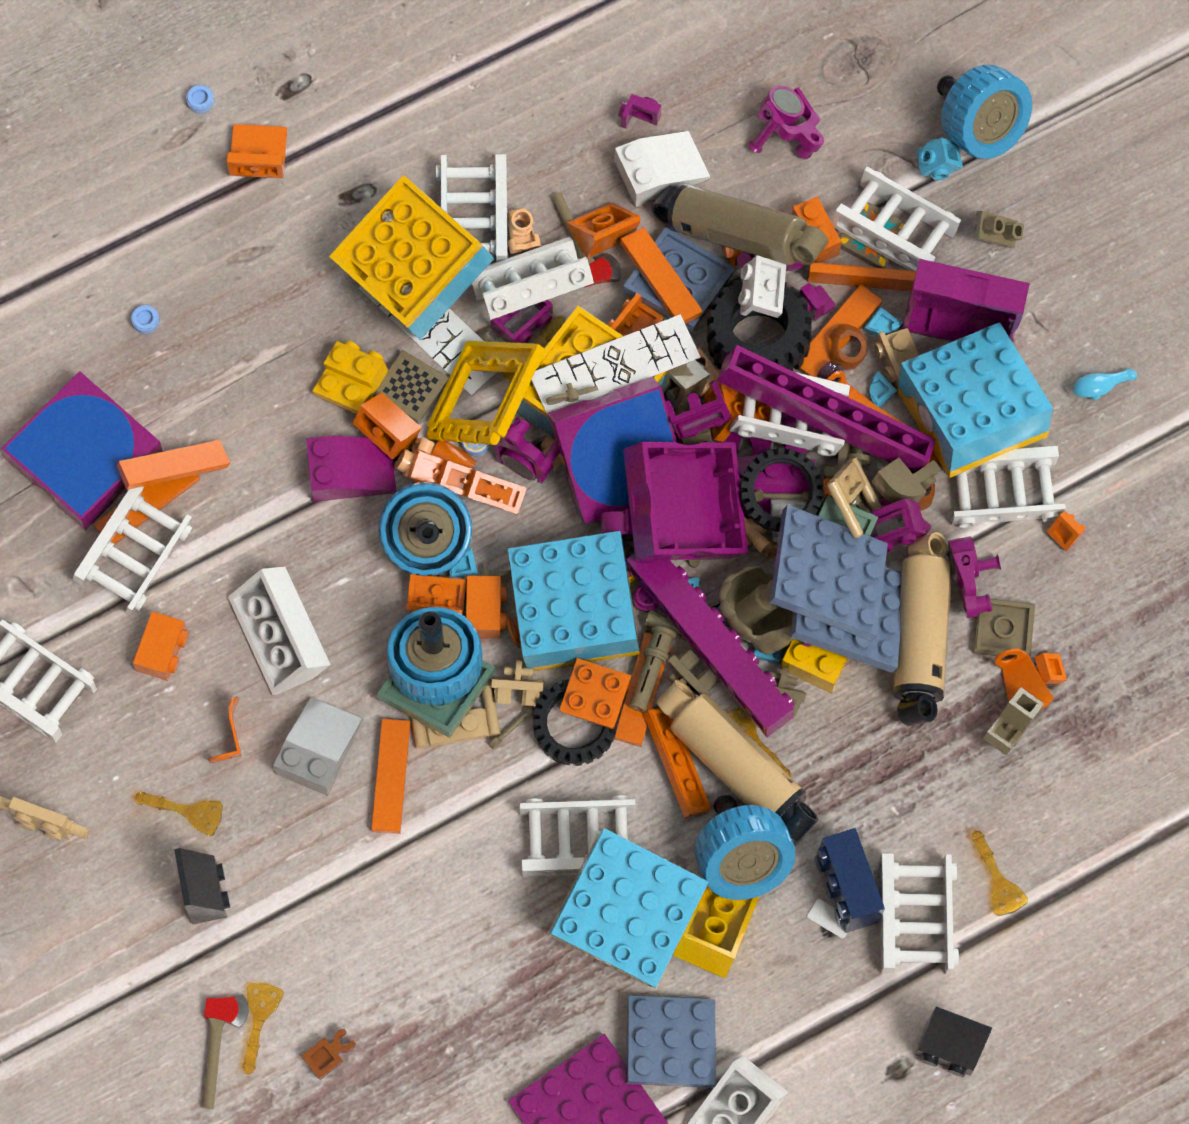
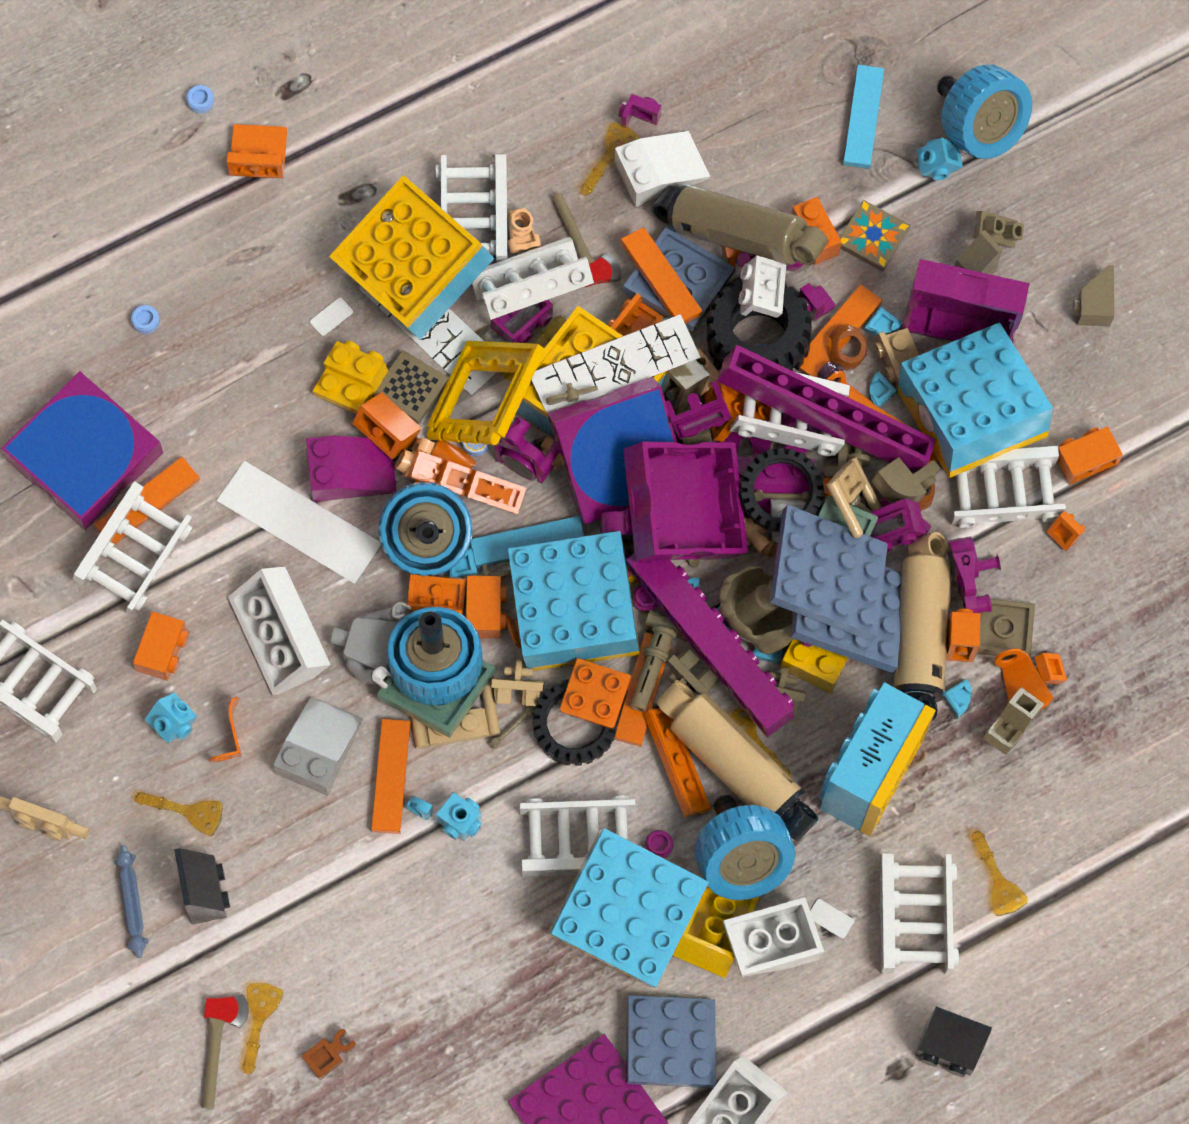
orange tile [117,440,230,490] -> none
orange slope [566,203,641,259] -> none
magenta piece [748,85,824,159] -> none
orange tile [808,262,916,291] -> none
dark blue brick [815,828,885,933] -> none
white fence [832,167,961,271] -> none
medium azure piece [1073,368,1137,400] -> none
none -> sand blue wheel [114,845,149,958]
none -> medium azure brick [144,692,197,743]
none -> white sticker [217,461,381,584]
none -> white sticker [310,297,353,336]
none -> light grey torso [330,602,411,689]
none -> medium azure tile [404,796,433,820]
none -> medium azure brick [436,792,483,841]
none -> medium azure tile [471,516,584,568]
none -> clear yellow piece [581,122,640,196]
none -> magenta plate [645,830,673,858]
none -> white slope [723,897,824,977]
none -> medium azure piece [819,682,936,837]
none -> medium azure tile [843,65,884,169]
none -> medium azure tile [944,679,971,719]
none -> orange brick [946,609,980,662]
none -> dark tan slope [955,230,1003,274]
none -> orange brick [1057,426,1123,485]
none -> dark tan slope [1073,265,1114,326]

